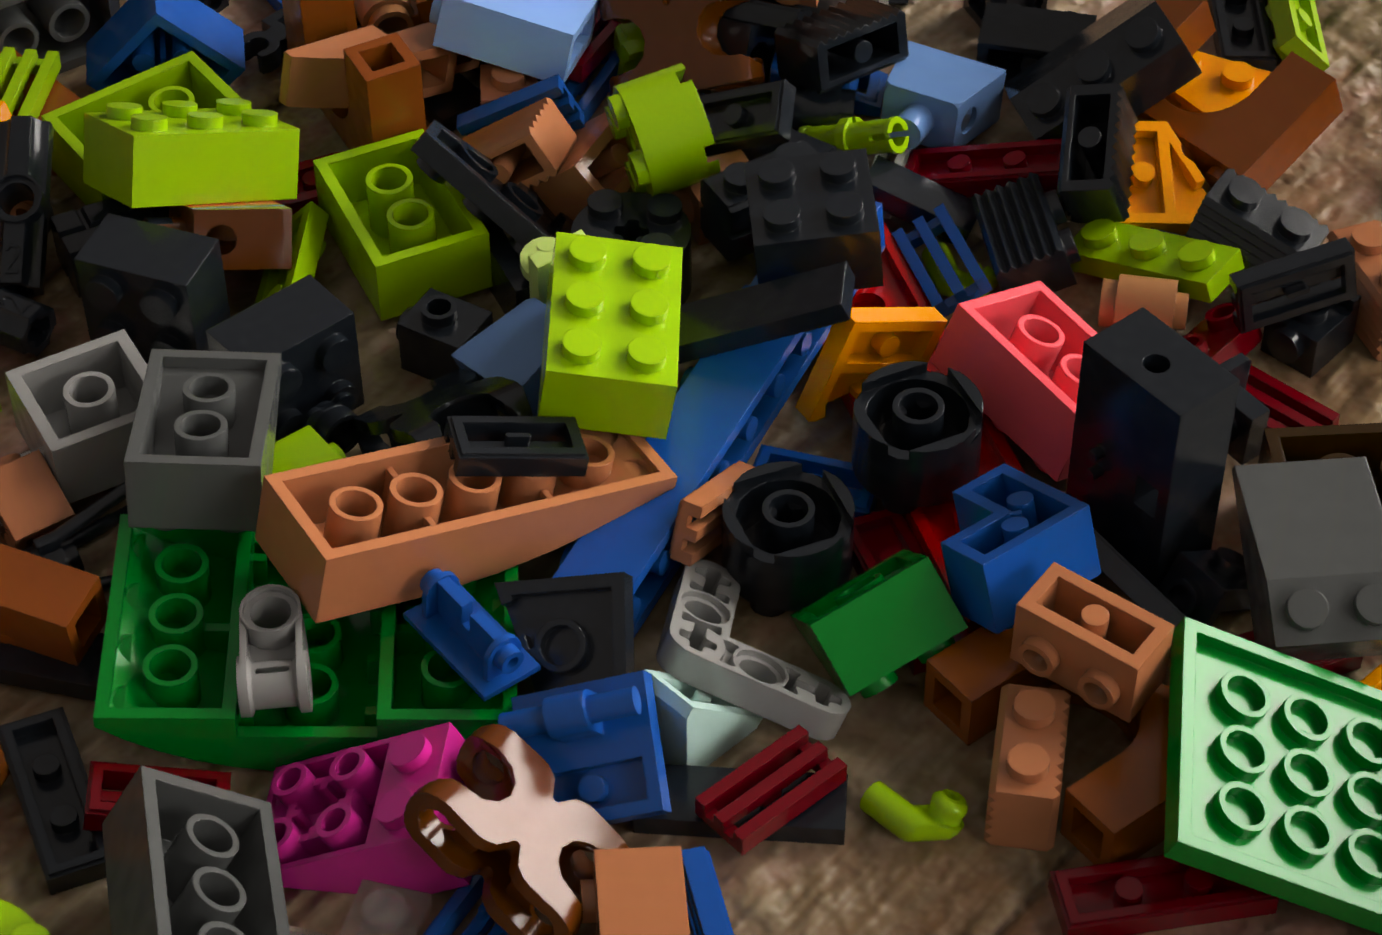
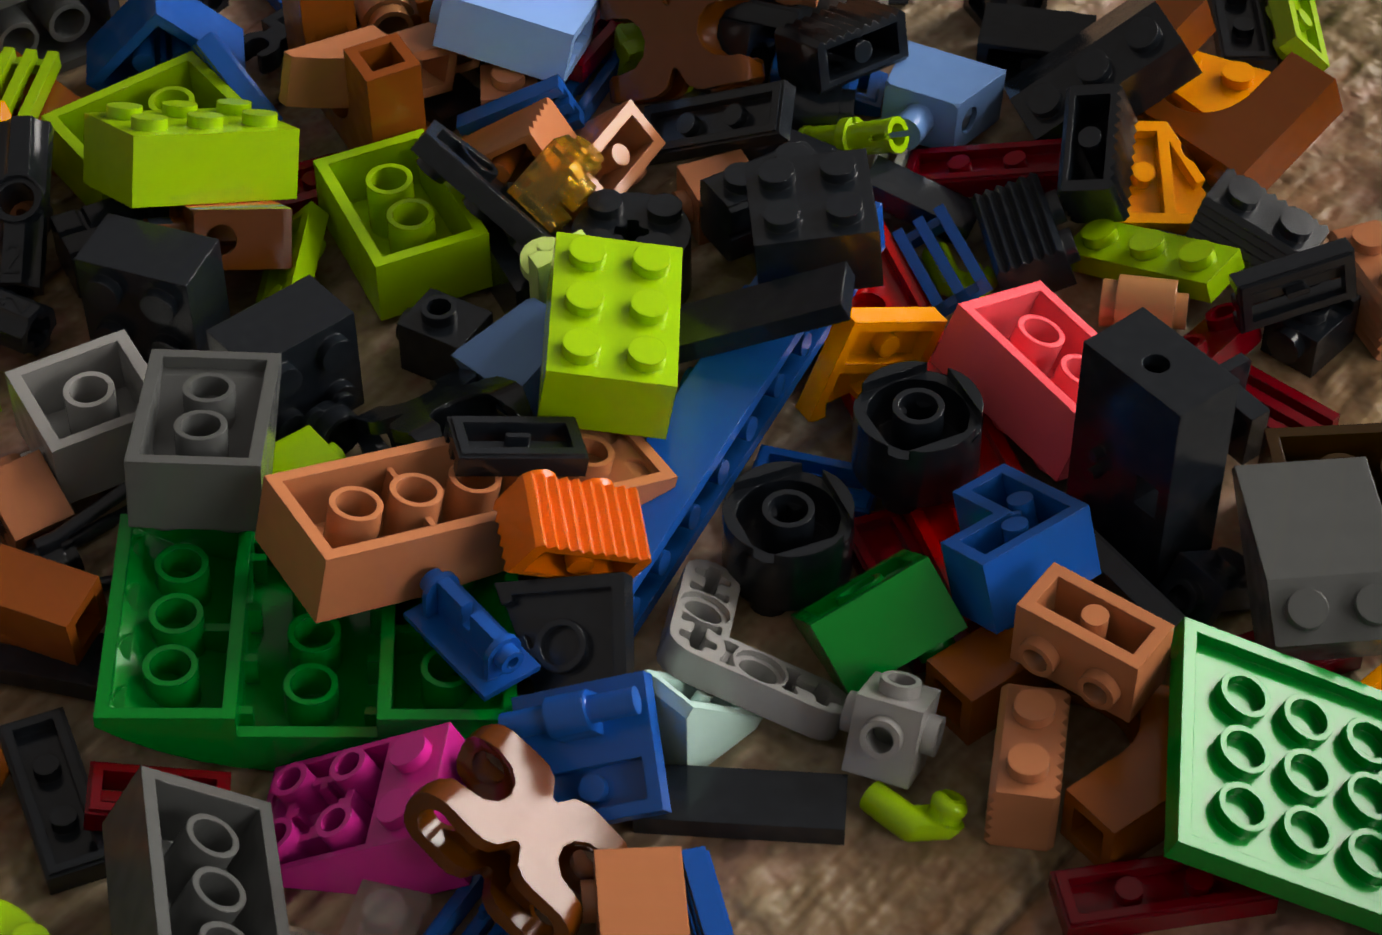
light grey piece [236,584,313,718] -> none
lime brick [604,63,721,196] -> none
nougat tile [669,461,755,566] -> none
dark red tile [695,724,847,856] -> none
none -> blue tile [190,31,283,121]
none -> orange brick [493,469,652,578]
none -> clear yellow brick [507,134,604,233]
none -> light grey brick [840,670,946,790]

